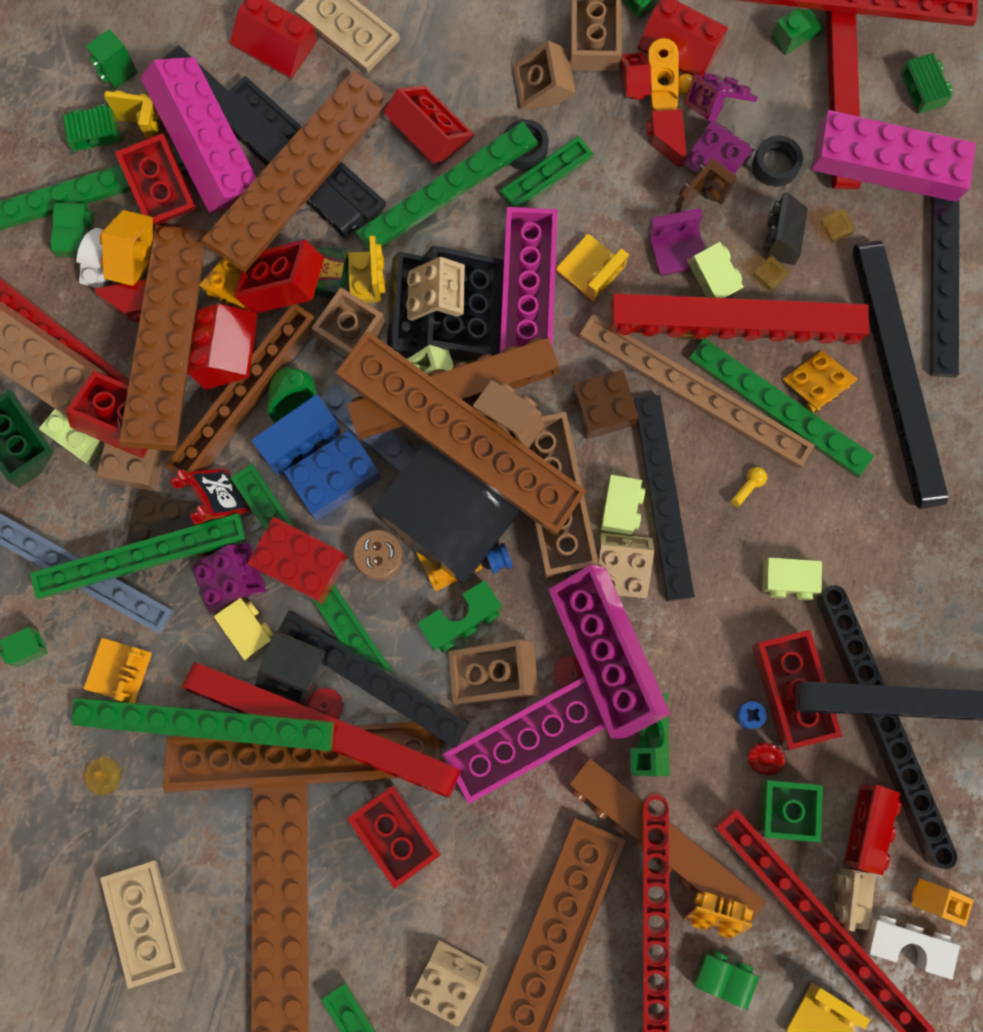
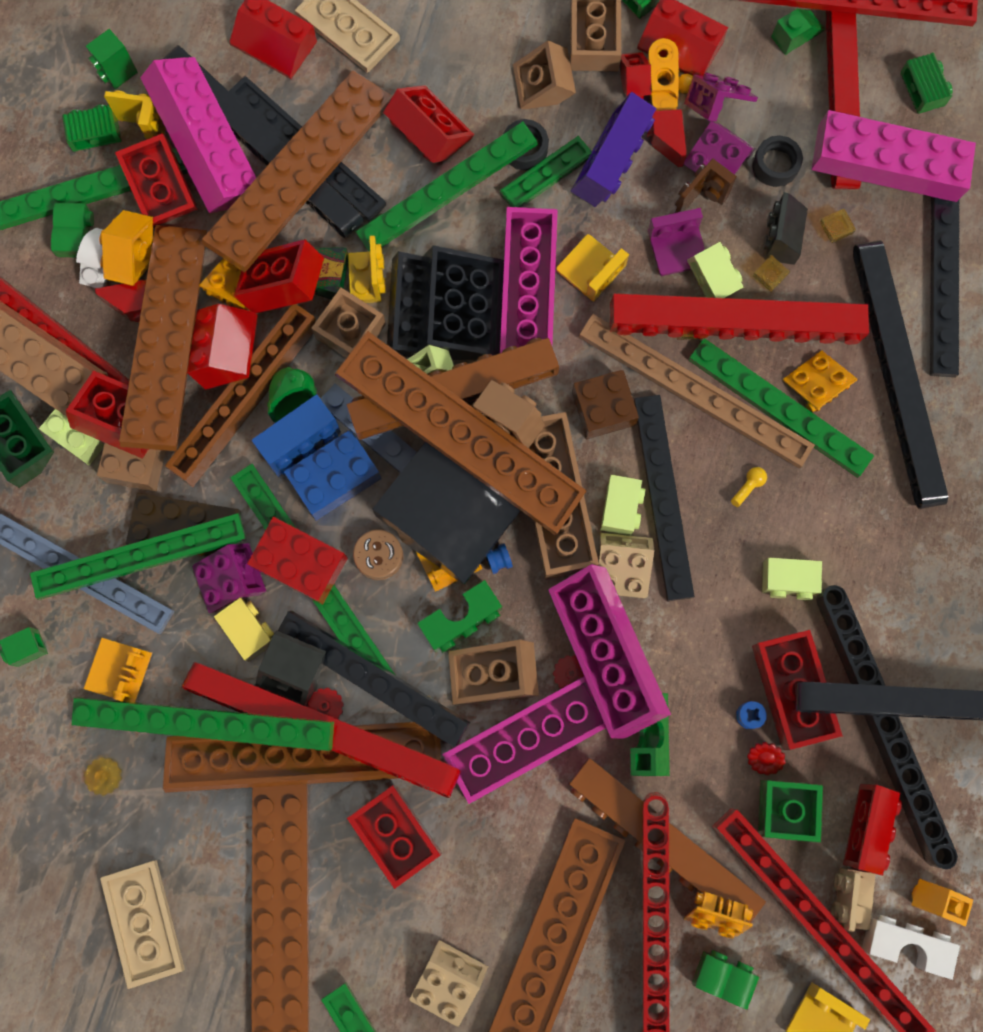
flag [170,468,251,524] -> none
tan bracket [406,257,465,321] -> none
none -> dark purple brick [570,92,657,207]

